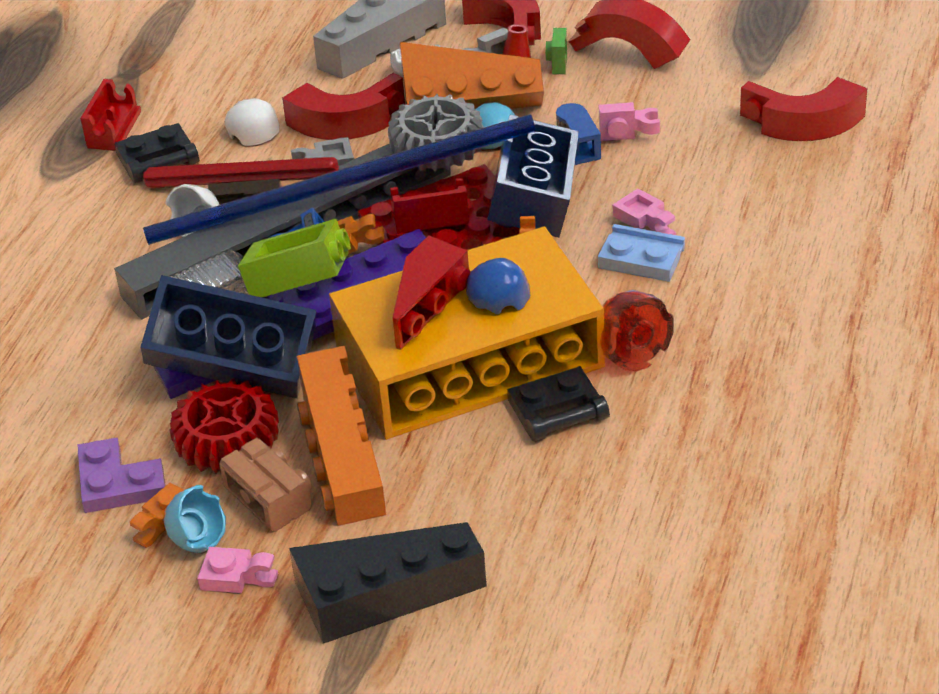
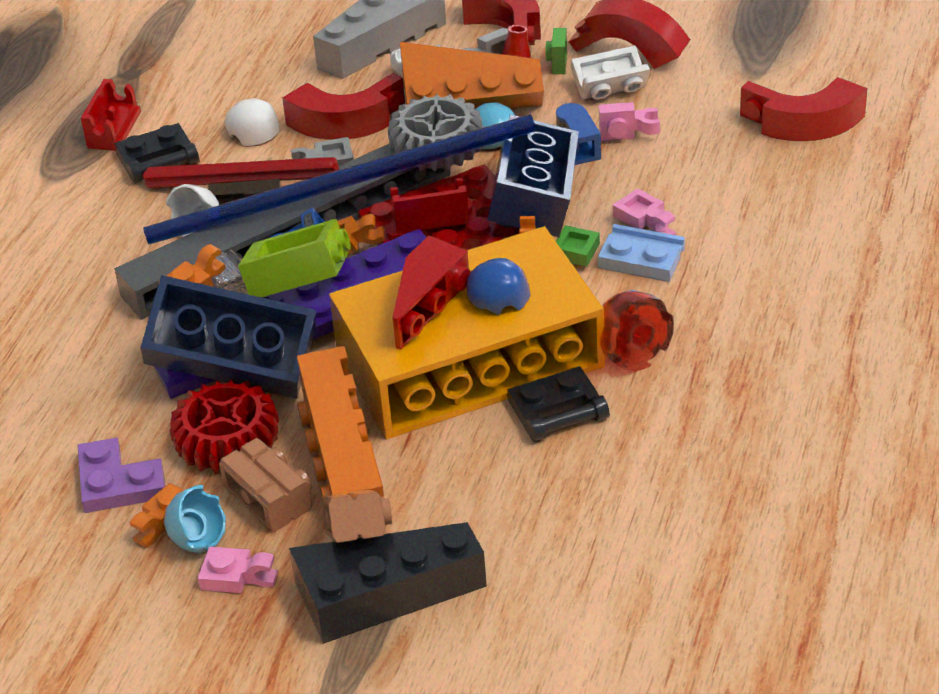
none -> orange plate [158,244,226,287]
none -> nougat brick [322,490,392,543]
none -> bright green plate [556,225,600,267]
none -> white bracket [570,45,650,100]

